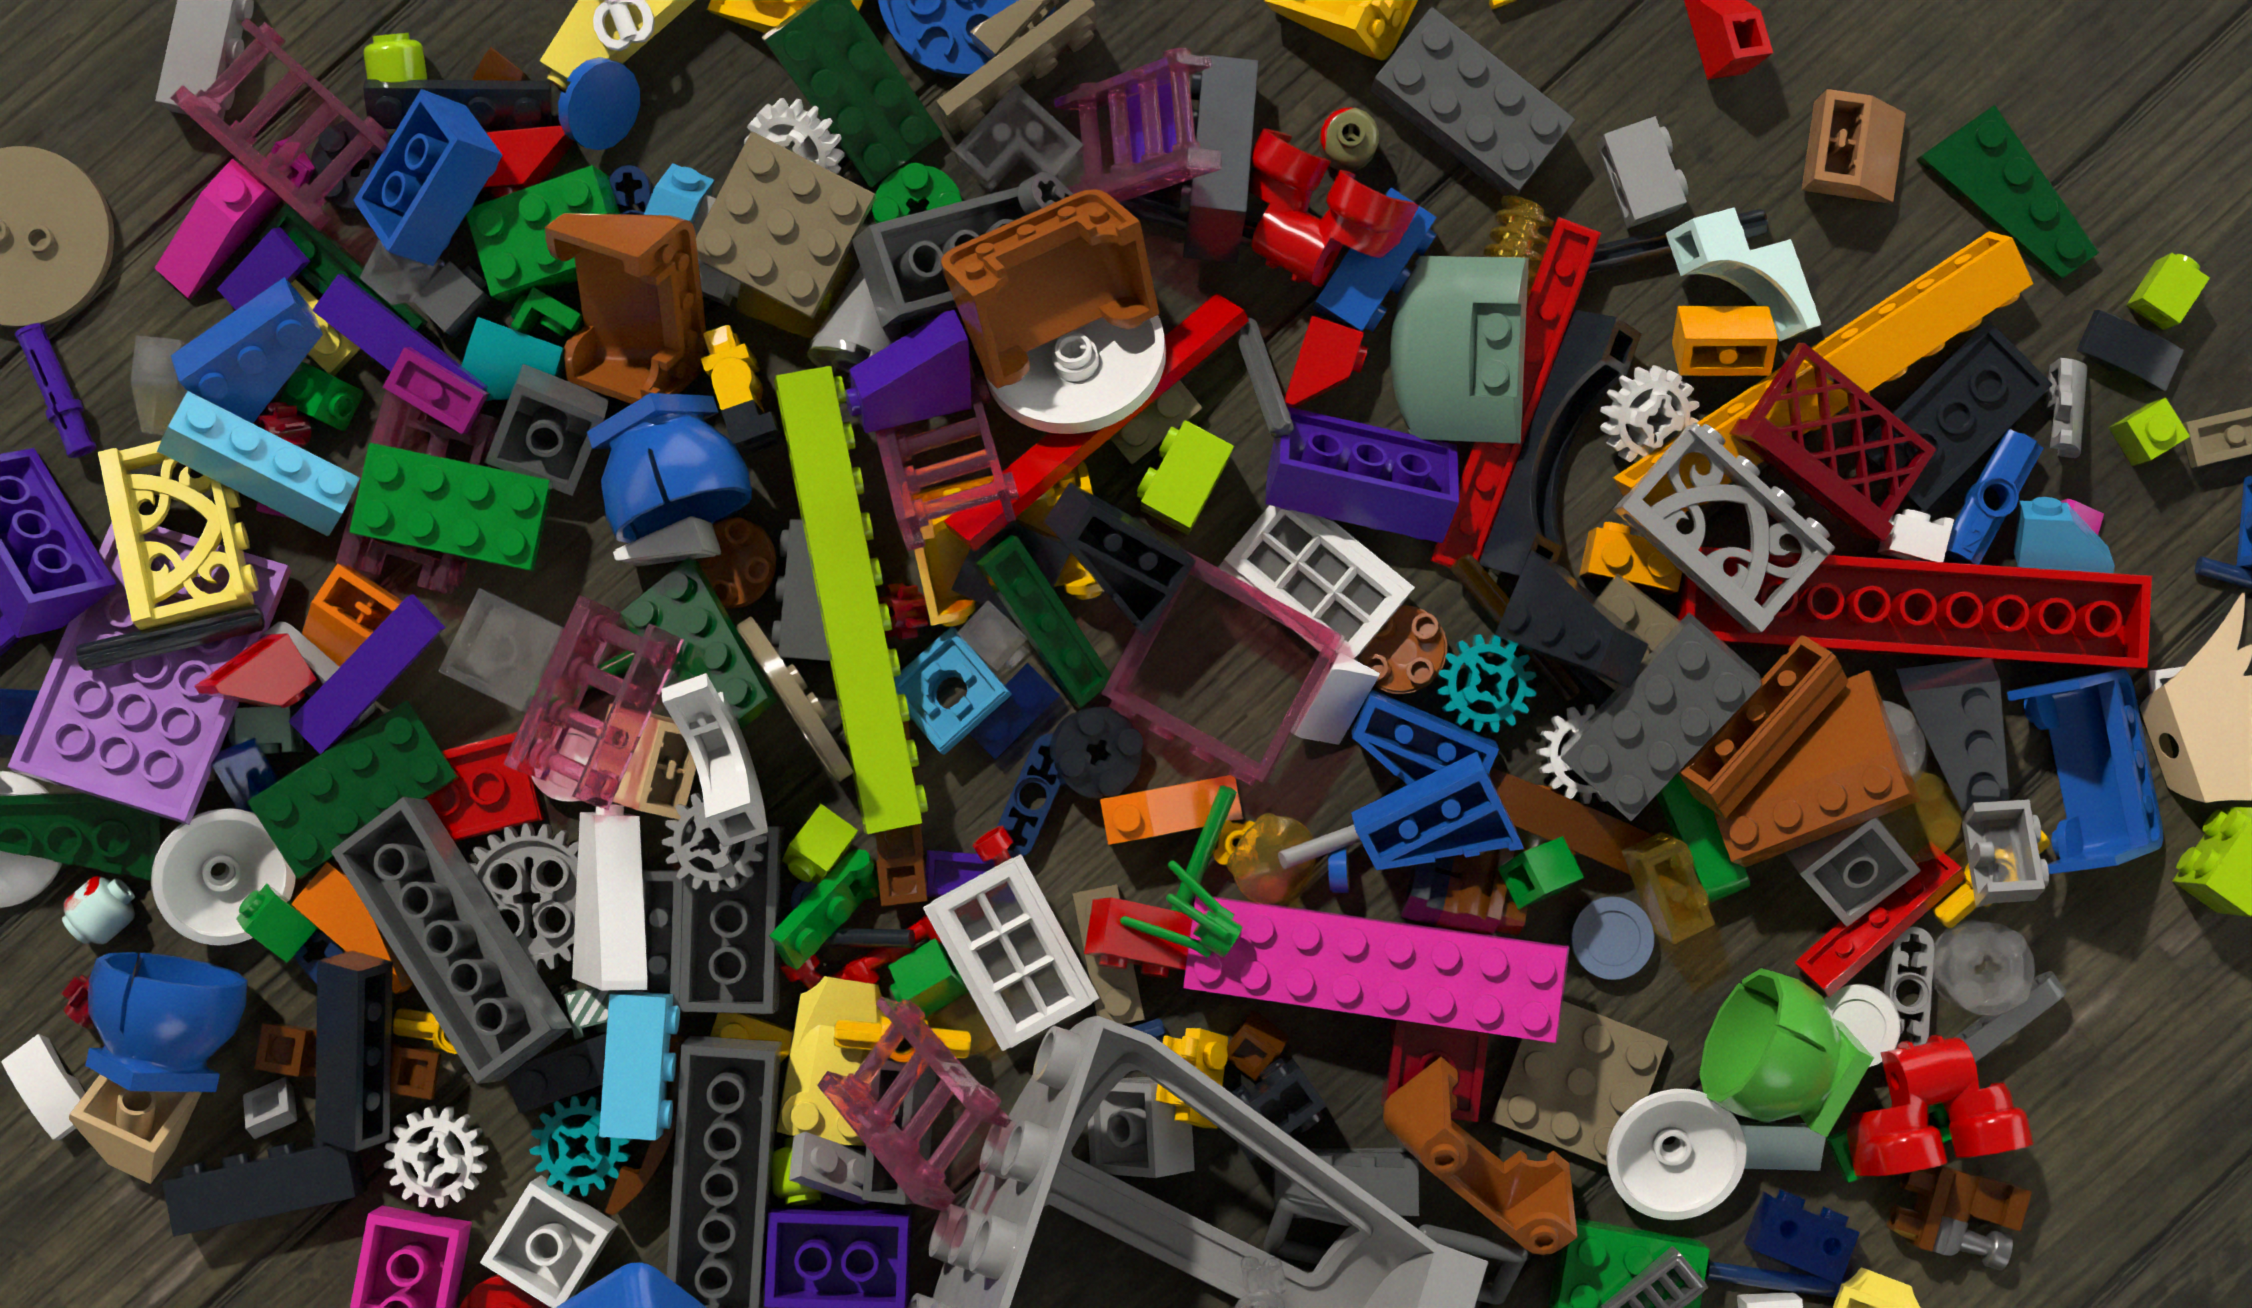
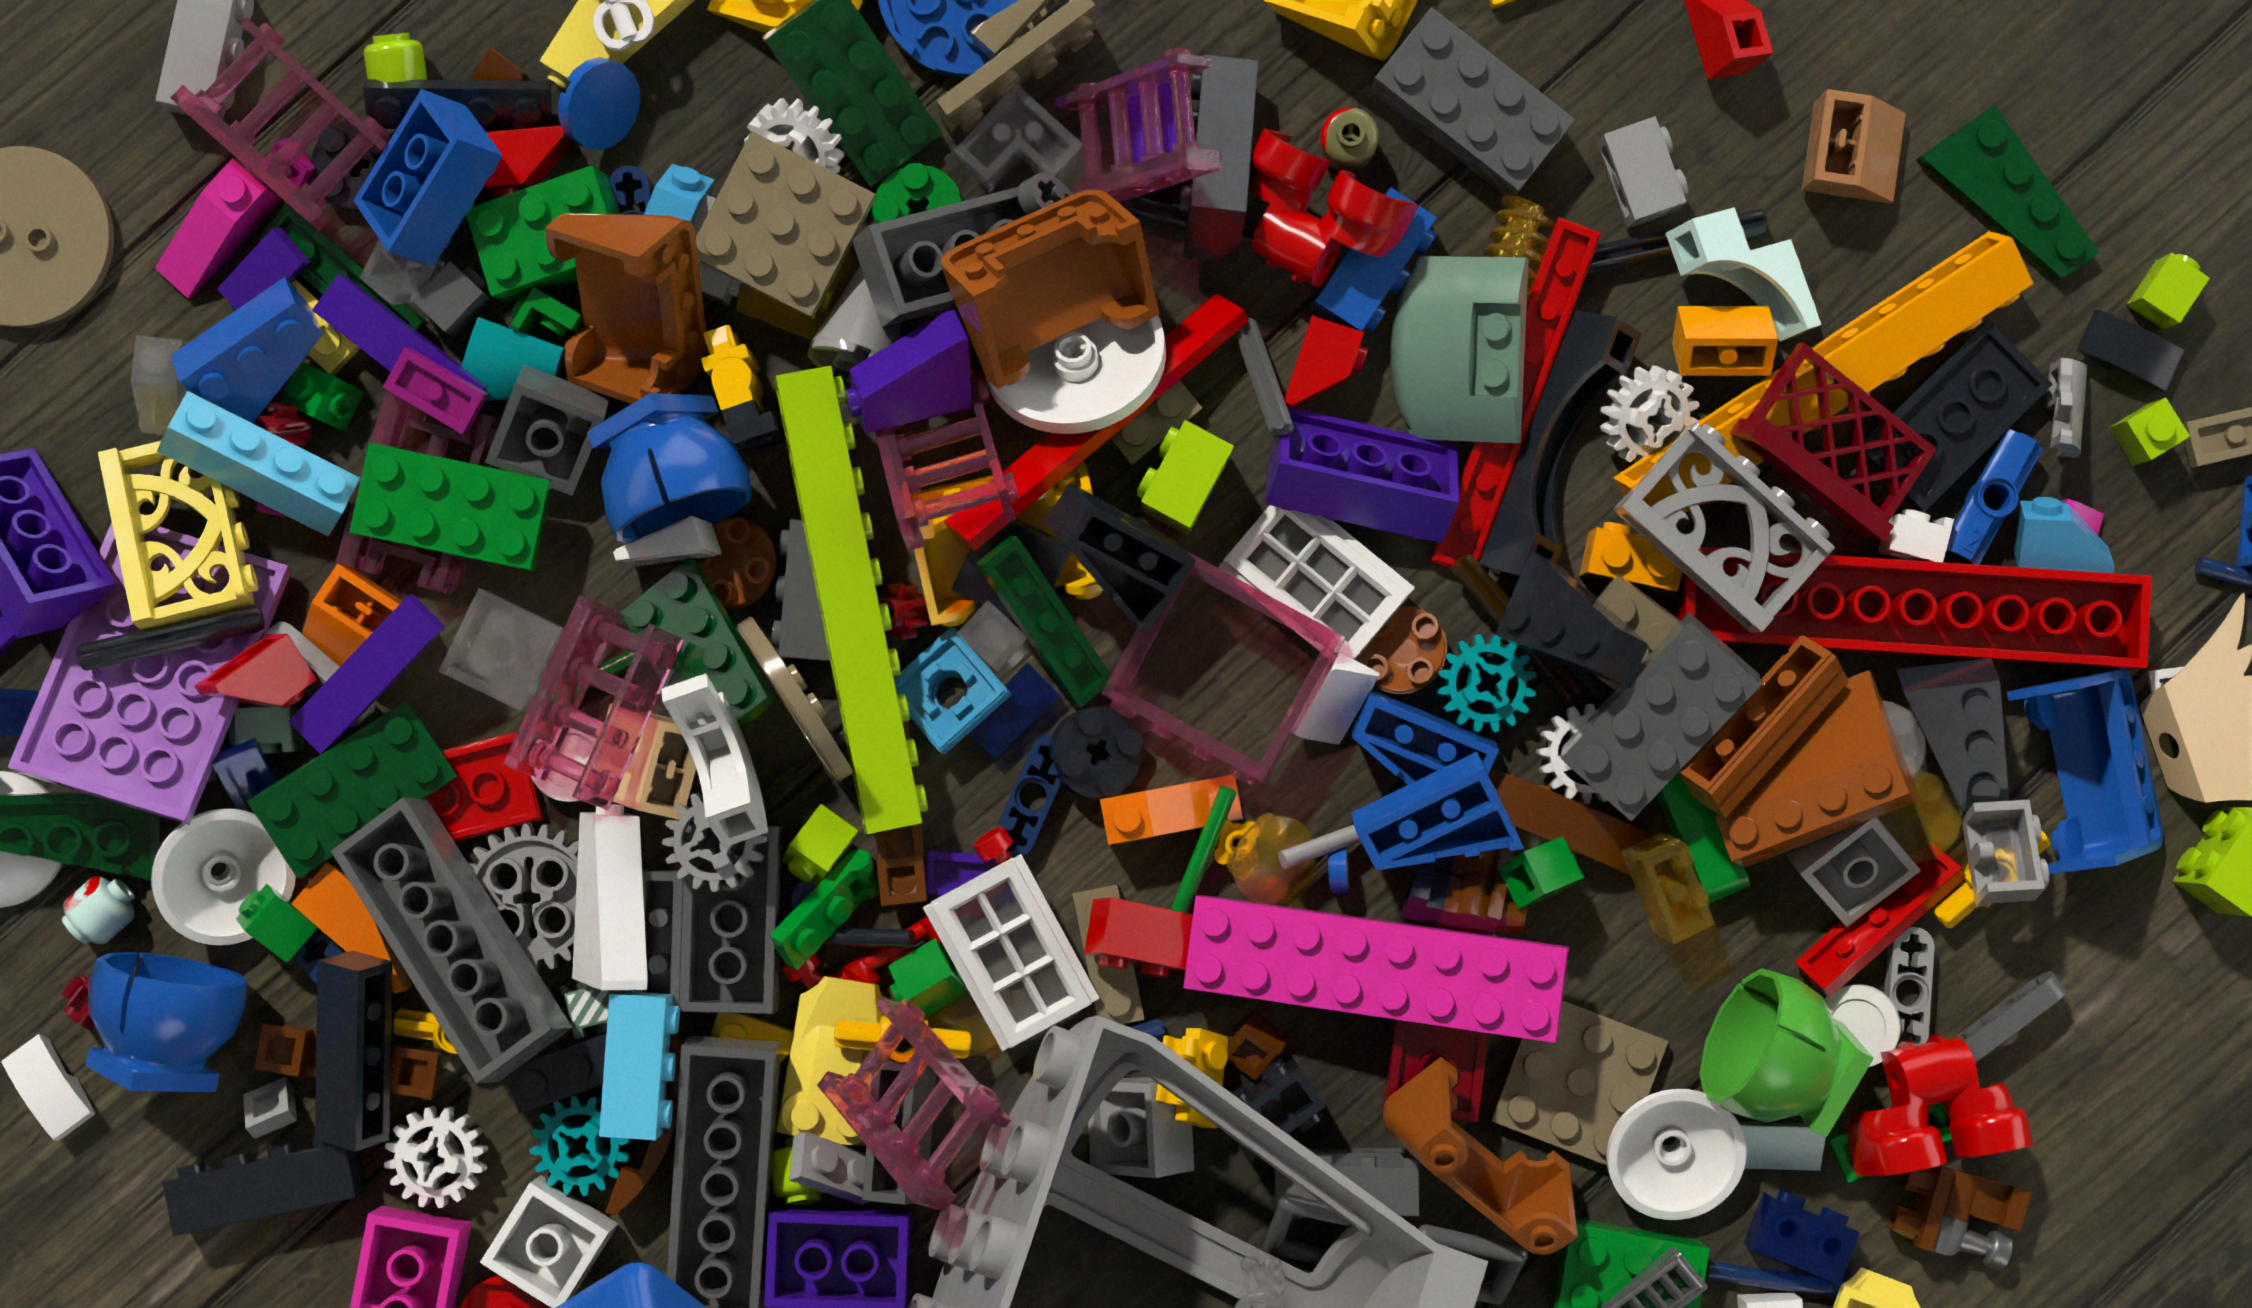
dark purple pin [15,323,97,458] -> none
tan slope [69,1074,202,1184] -> none
green plant [1120,861,1243,958] -> none
sand blue piece [1570,896,1654,980] -> none
clear brick [1932,920,2035,1016] -> none

